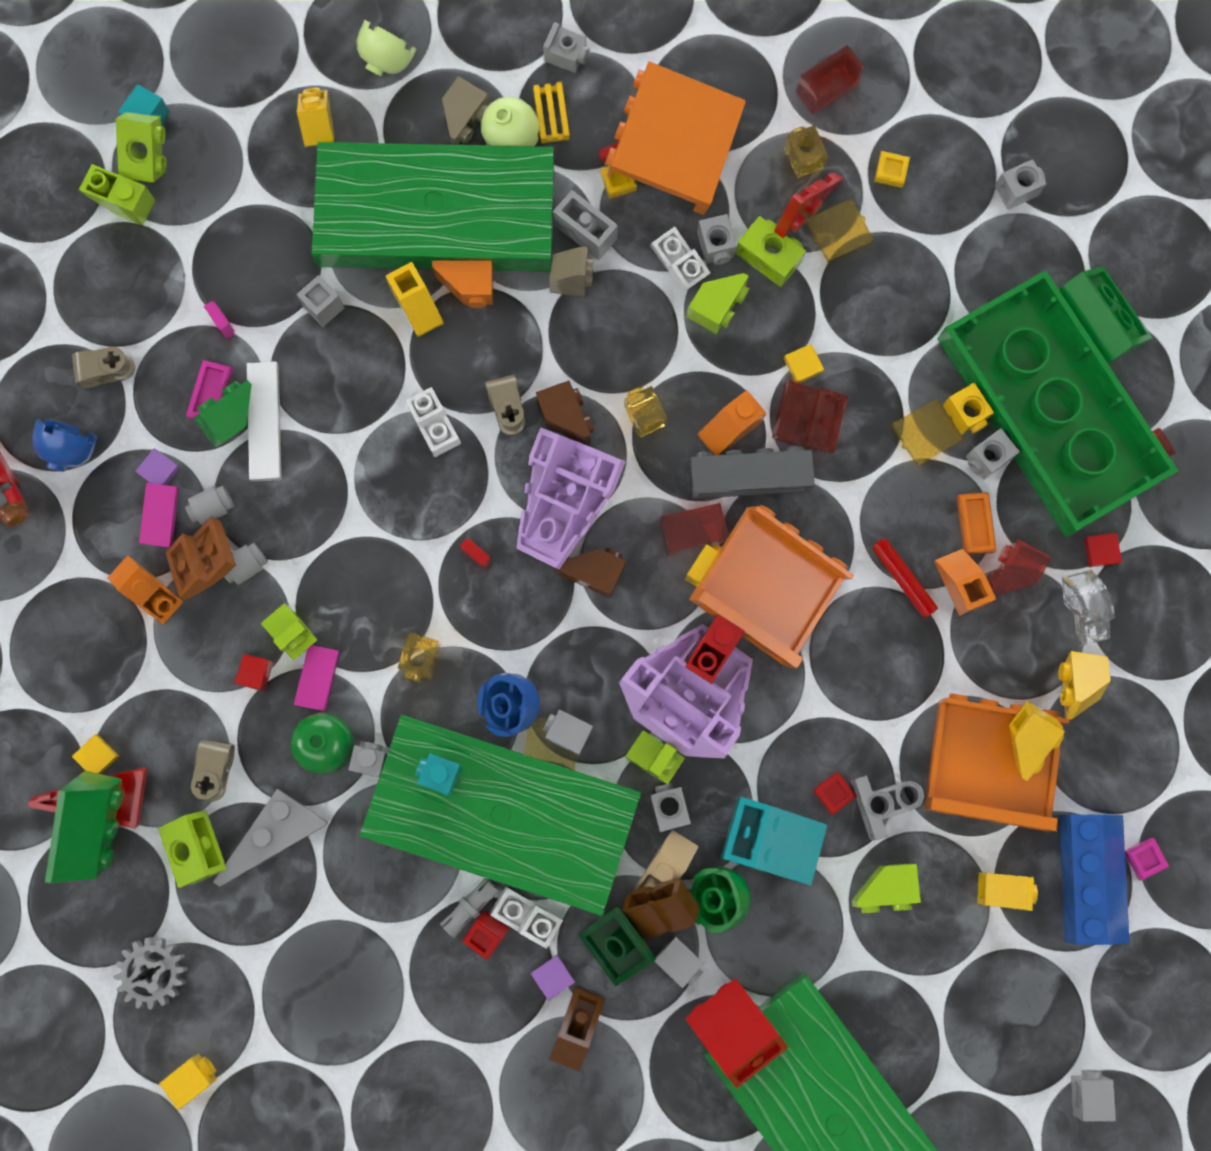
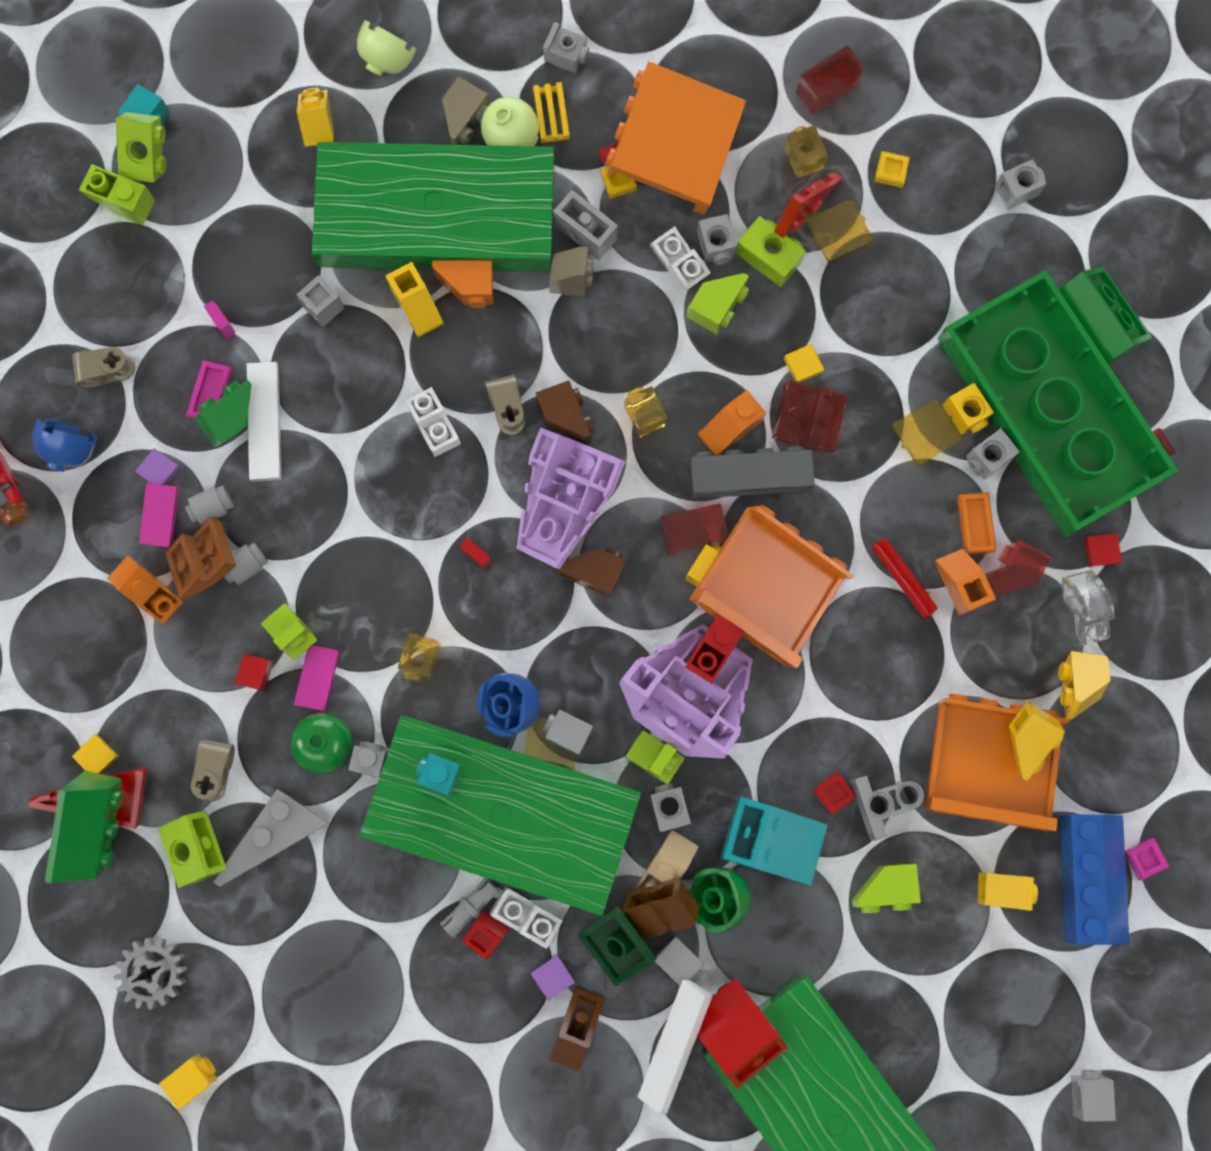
none -> white tile [638,980,712,1115]

